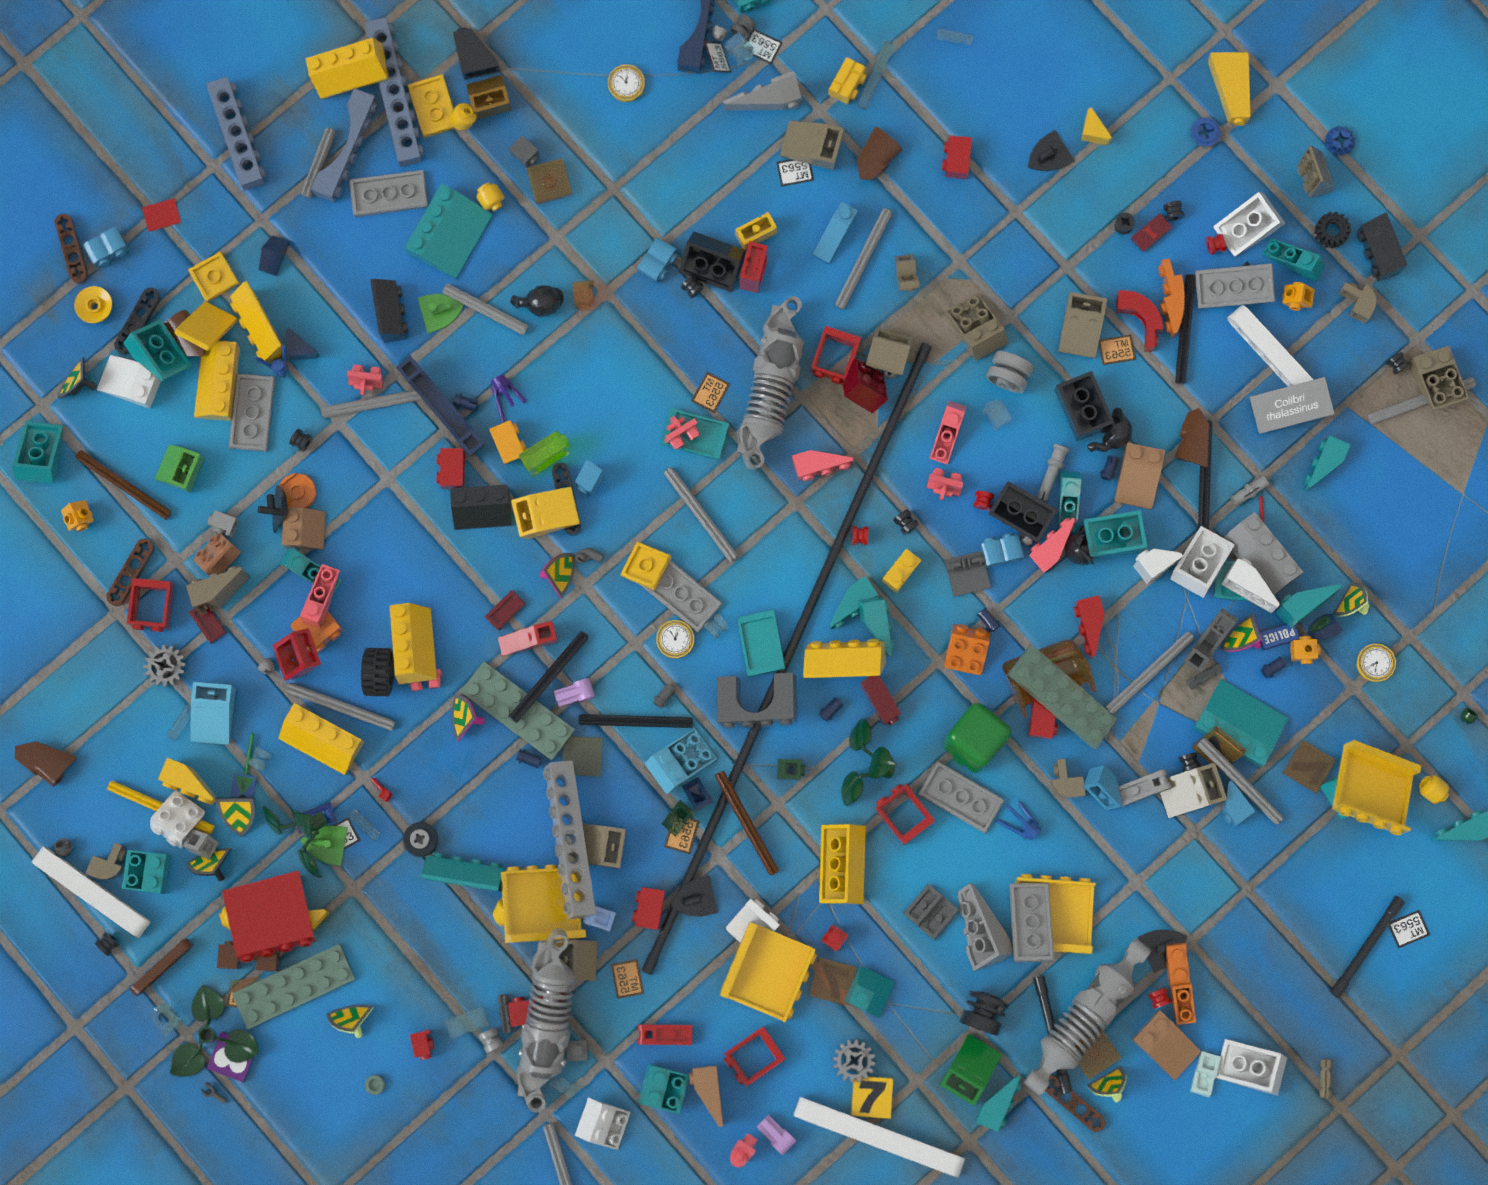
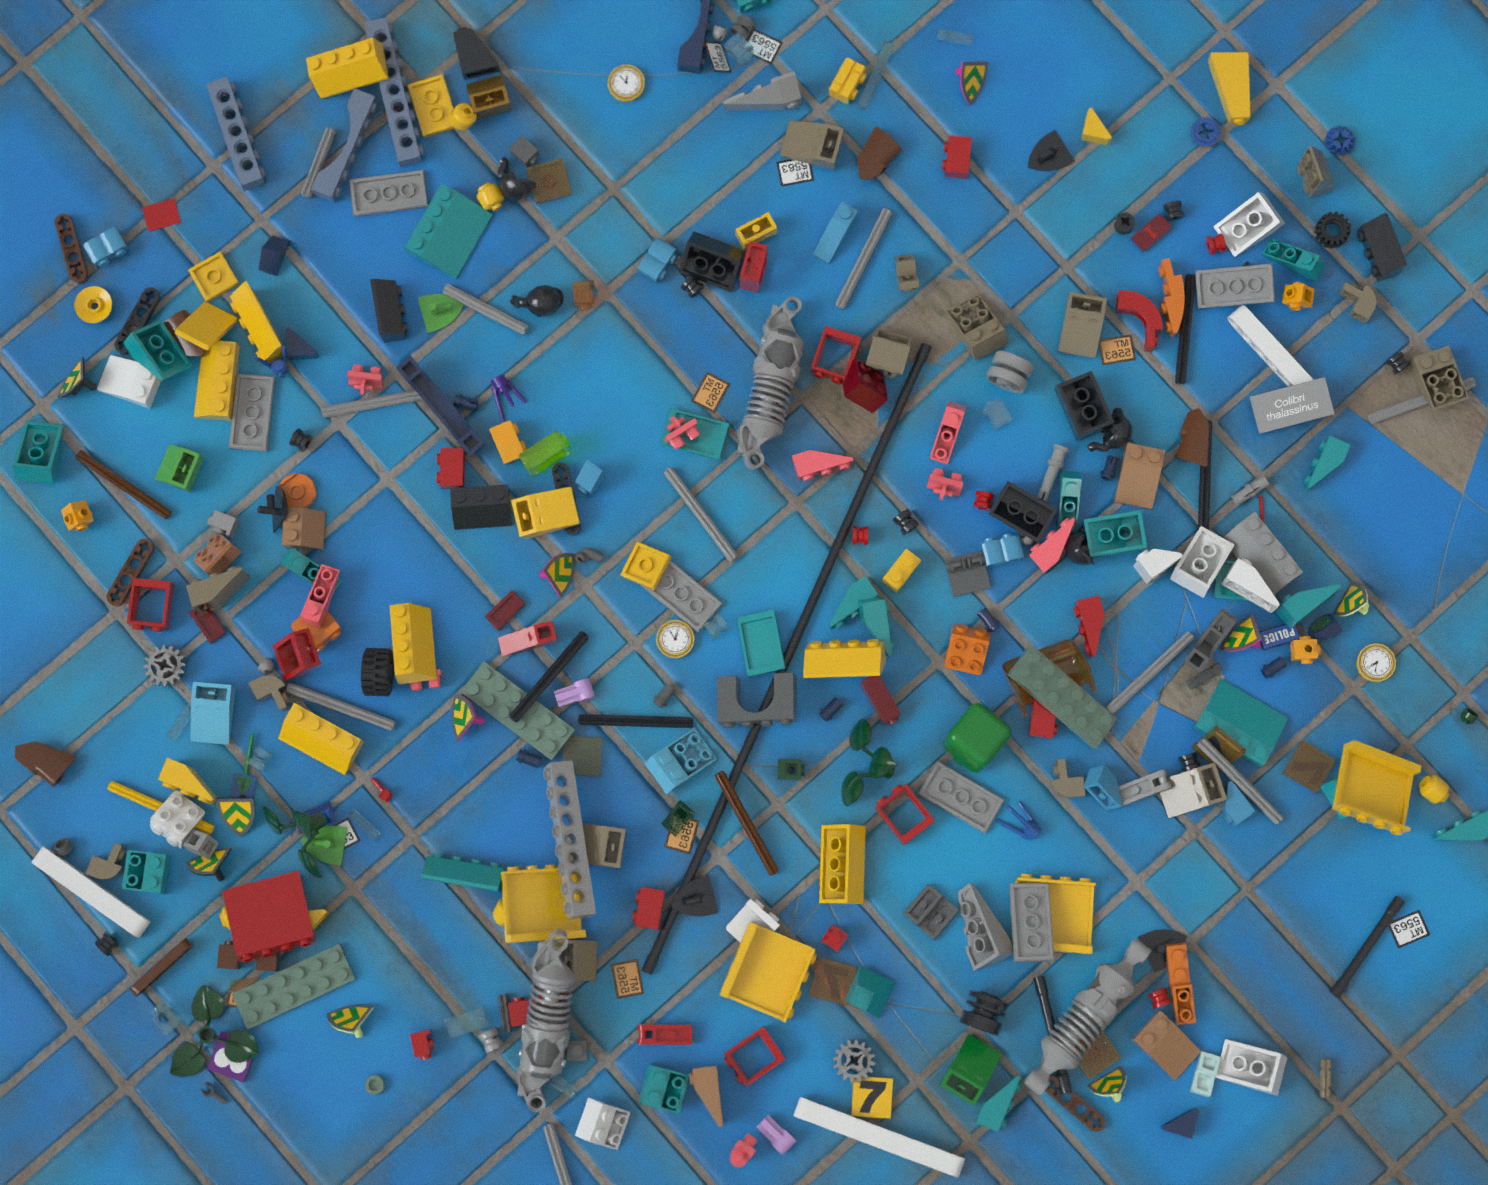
black wheel [403,822,438,857] -> none
light blue bracket [582,906,616,932] -> none
dark blue slope [682,777,713,811] -> none
none -> dark tan brick [249,675,290,711]
none -> black piece [497,157,537,201]
none -> shield [955,61,988,105]
none -> dark blue slope [1160,1107,1199,1139]

